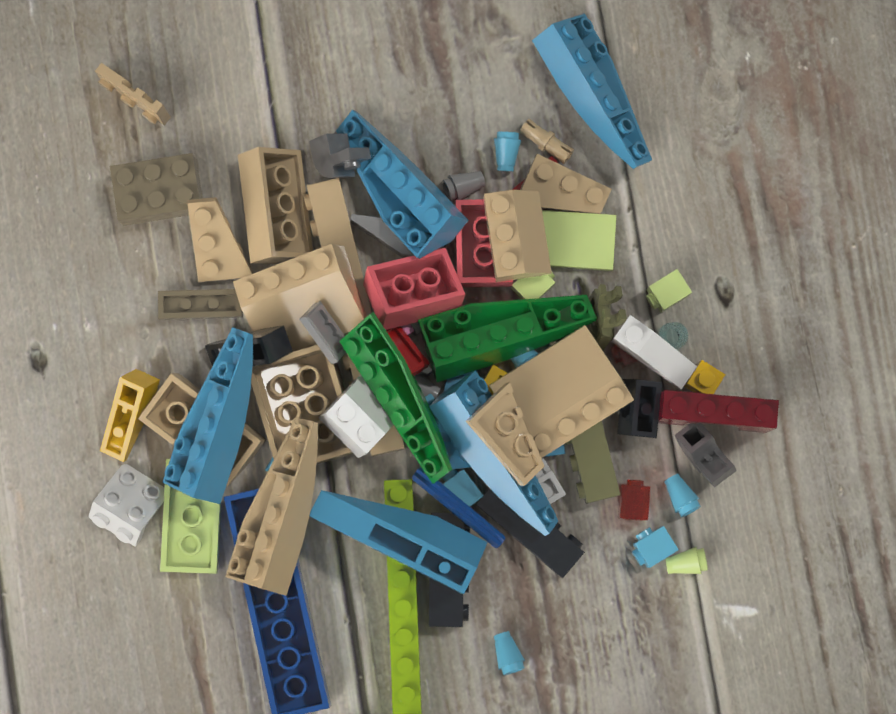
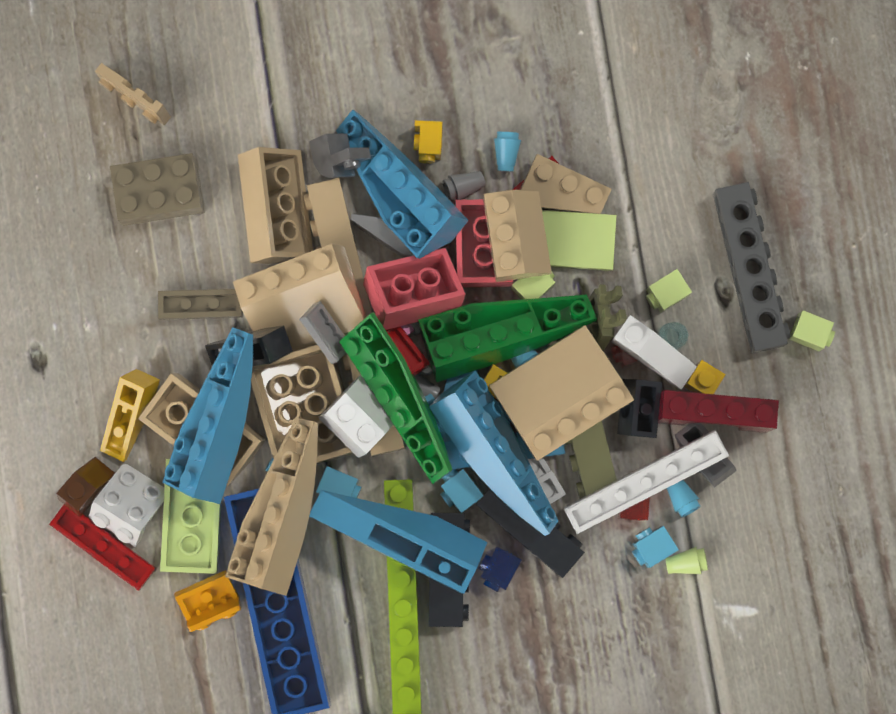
tan wing [187,197,254,282] -> none
blue axle [412,467,505,548] -> none
tan wing [466,382,545,486] -> none
medium azure cone [493,631,525,675] -> none
tan pin [519,119,574,164] -> none
dark azure wedge [532,13,652,169] -> none
none -> red tile [49,505,156,591]
none -> reddish brown slope [56,457,115,517]
none -> light orange bracket [174,570,242,632]
none -> medium azure brick [316,466,362,498]
none -> yellow brick [414,120,443,164]
none -> clear blue brick [478,547,522,592]
none -> white tile [564,430,729,534]
none -> dark grey brick [713,182,790,354]
none -> yellowish green brick [789,310,835,351]

